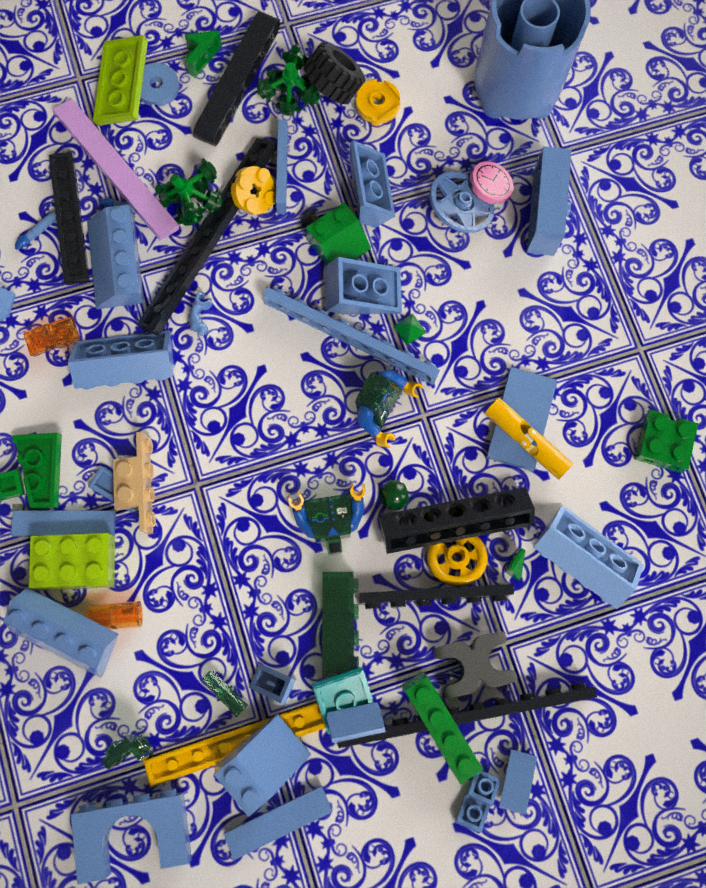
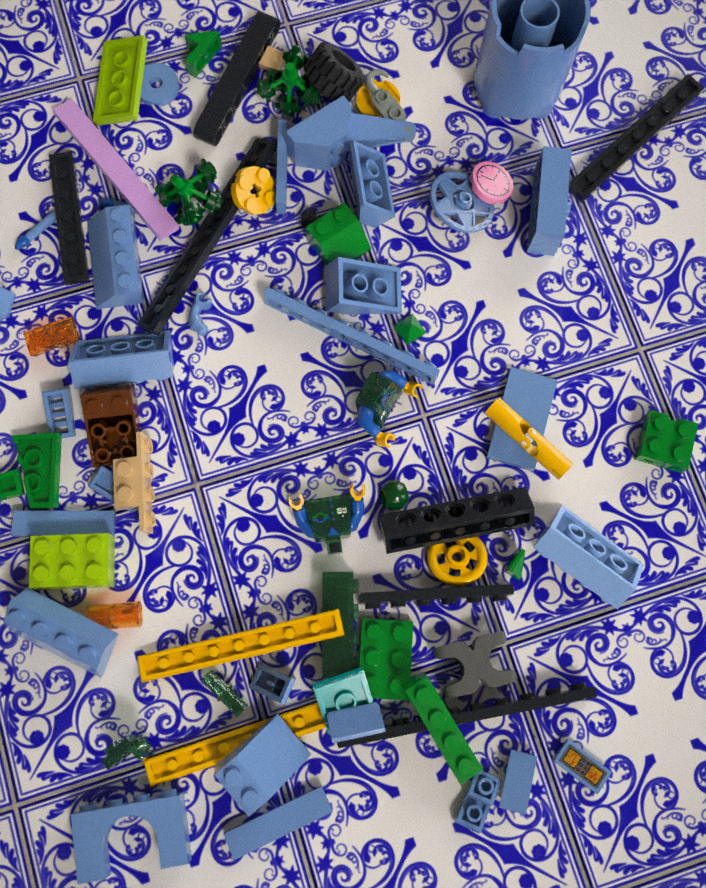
none -> medium blue slope [42,388,76,439]
none -> reddish brown slope [80,384,140,467]
none -> yellow tile [137,609,345,682]
none -> tan tile [259,46,286,71]
none -> medium blue slope [286,69,416,171]
none -> green plate [359,618,413,701]
none -> tile [552,739,612,794]
none -> black plate [568,74,705,203]

